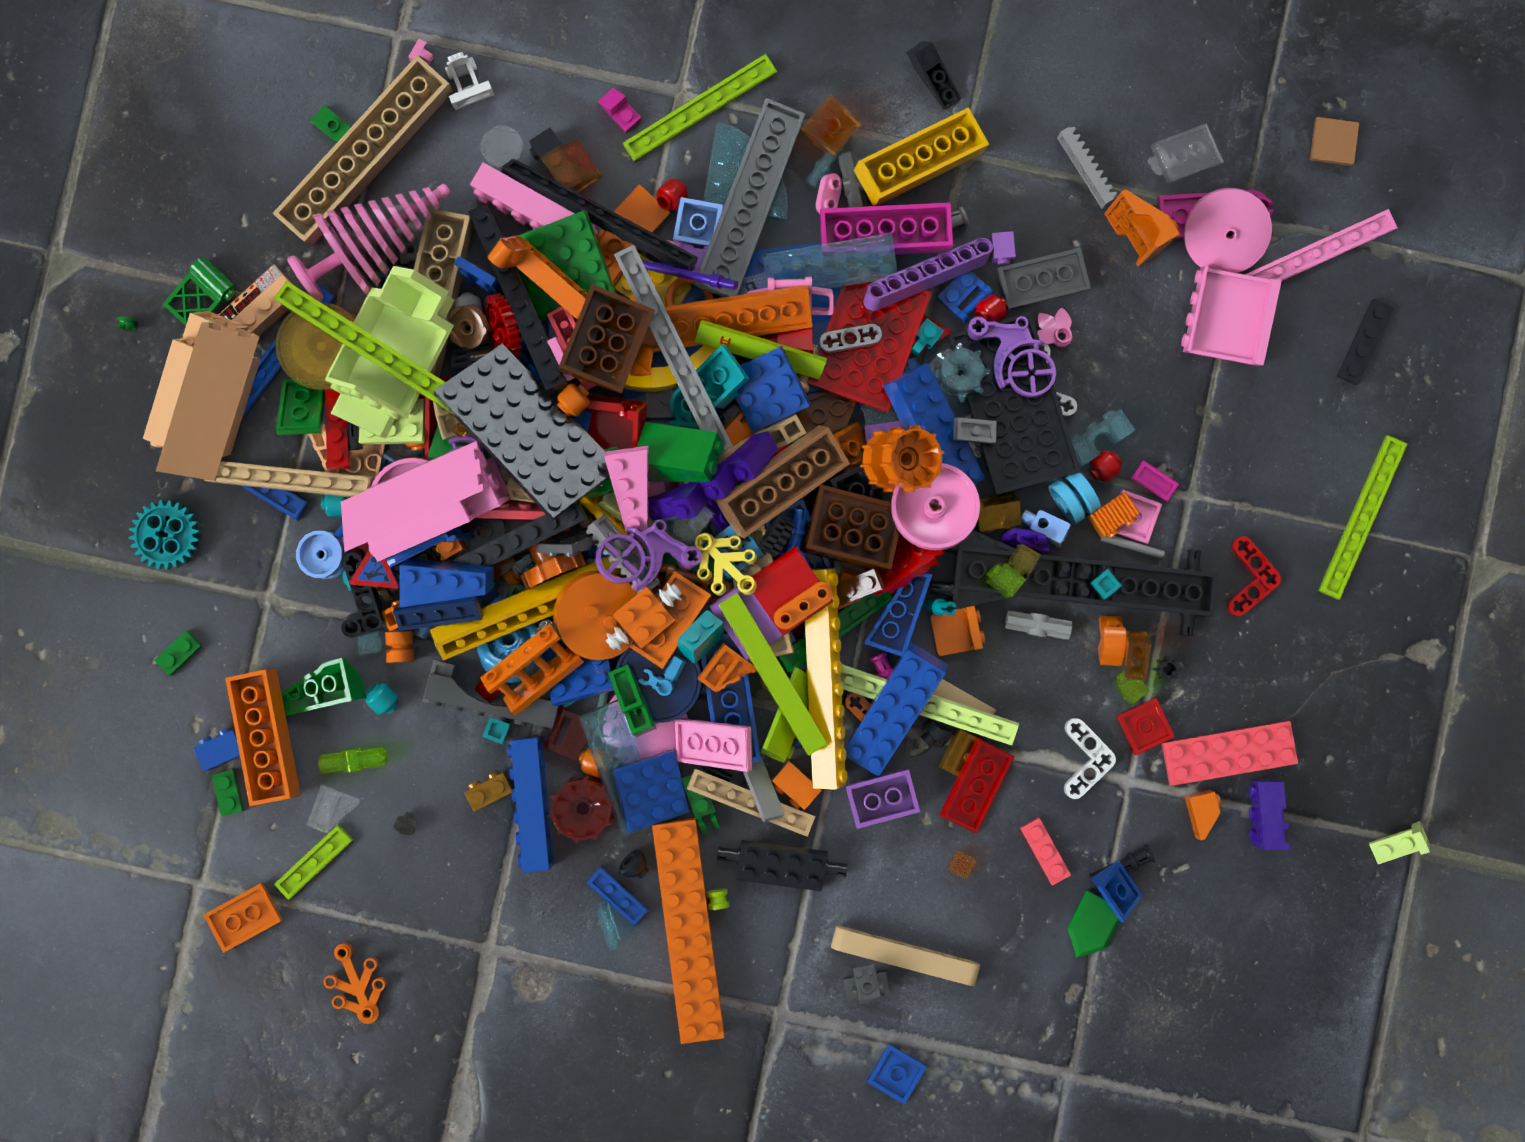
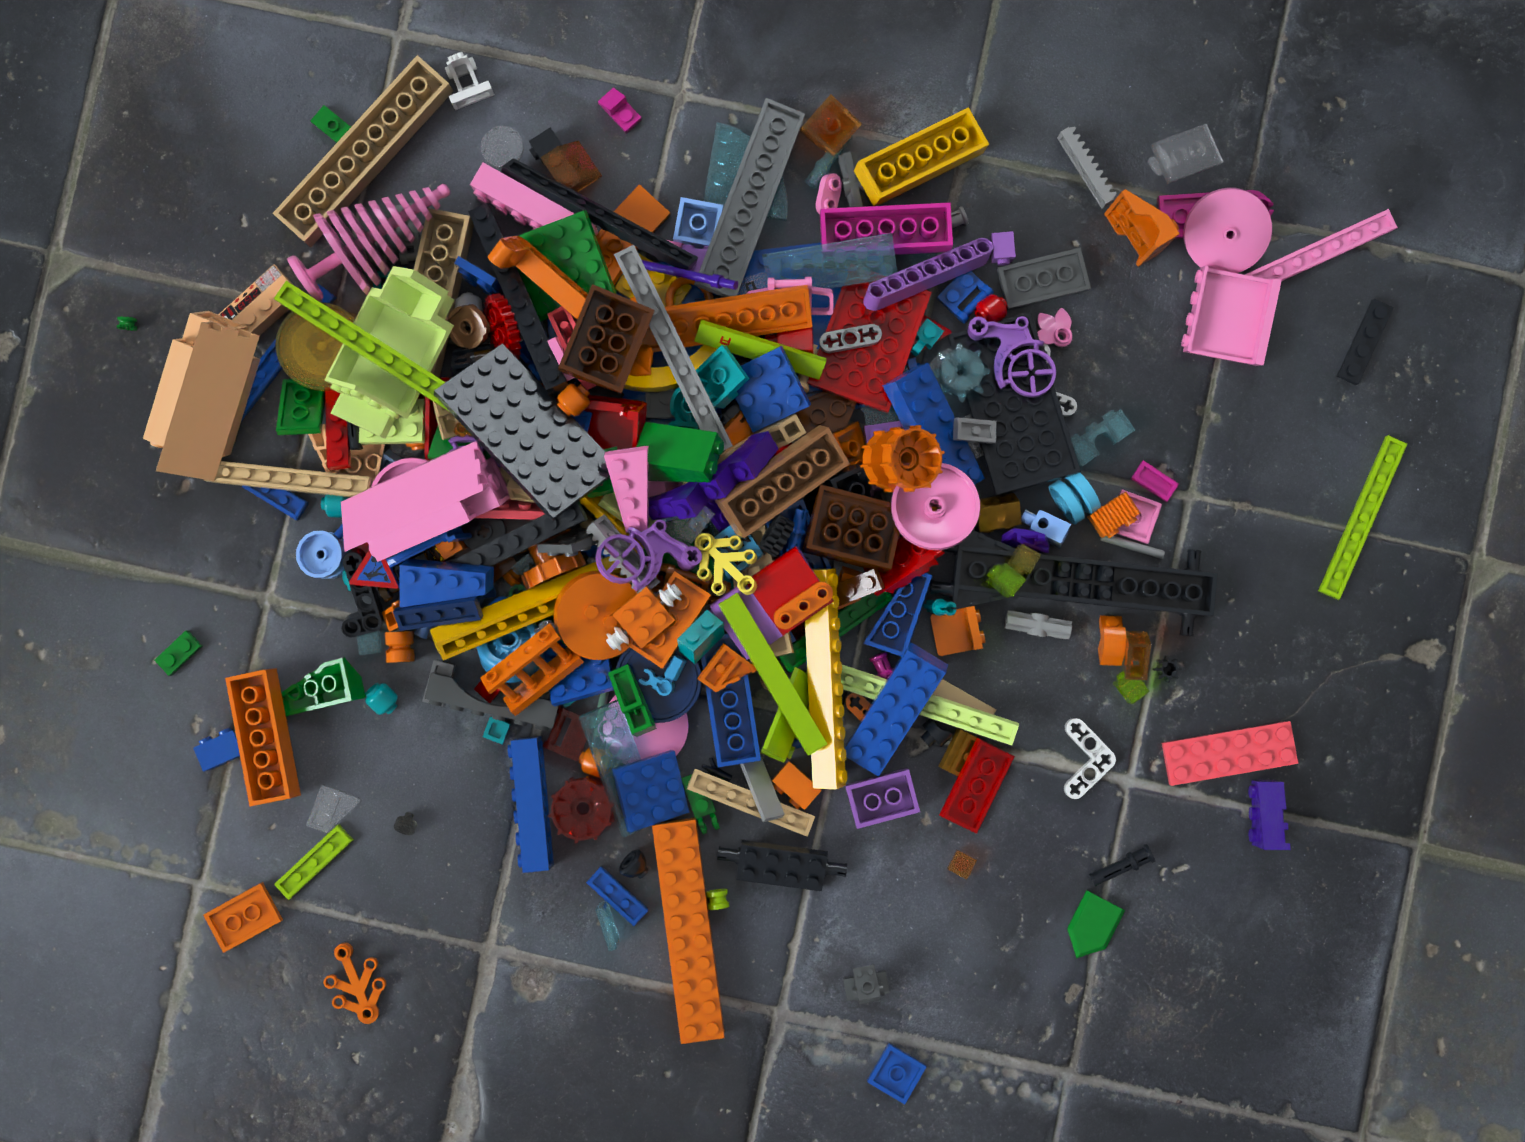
teal gear [129,500,201,570] -> none
green piece [162,257,236,326] -> none
green plate [212,769,245,817] -> none
clear neon green piece [318,747,388,773] -> none
bright pink tile [408,38,434,66] -> none
pearl gold brick [464,770,515,812] -> none
lime tile [623,54,777,163] -> none
red head [656,179,688,211] -> none
bright pink tile [675,718,752,772] -> none
tan beam [831,926,981,986] -> none
black slope [906,41,961,110] -> none
coral plate [1020,817,1071,886] -> none
red head [1089,450,1122,482] -> none
teal tile [1090,569,1122,600] -> none
blue slope [1091,861,1143,923] -> none
red tile [1116,698,1175,755] -> none
orange slope [1184,790,1221,840] -> none
red beam [1226,536,1281,616] -> none
medium nougat tile [1310,117,1359,166] -> none
yellowish green bracket [1369,821,1430,864] -> none

